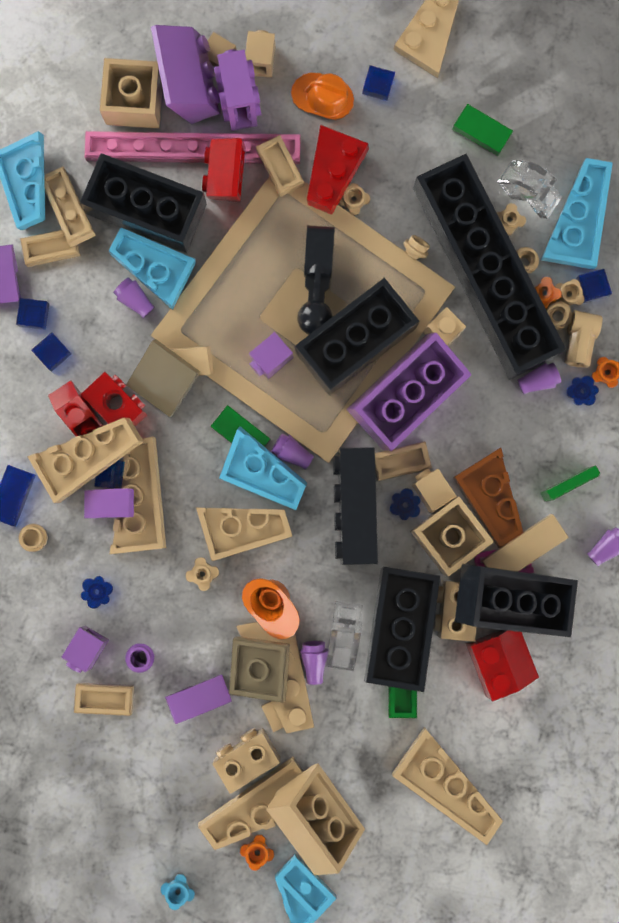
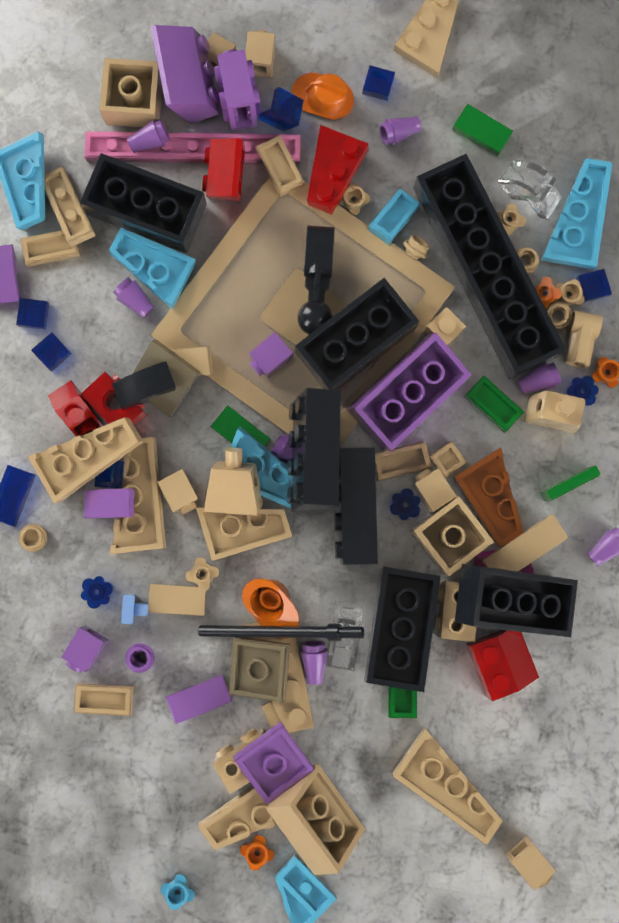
none -> black slope [112,362,176,411]
none -> light blue tile [121,593,148,624]
none -> medium lavender cone [127,119,170,153]
none -> tan tile [148,584,207,616]
none -> tan brick [157,469,201,515]
none -> black bar [198,623,364,641]
none -> tan torso [204,447,263,516]
none -> medium lavender tile [233,722,315,804]
none -> clear blue panel [258,87,304,132]
none -> black brick [287,388,341,514]
none -> medium azure tile [367,188,421,245]
none -> medium lavender cone [379,116,421,146]
none -> tan tile [429,441,467,478]
none -> green tile [464,375,524,433]
none -> tan brick [506,836,556,891]
none -> tan torso [524,391,585,434]

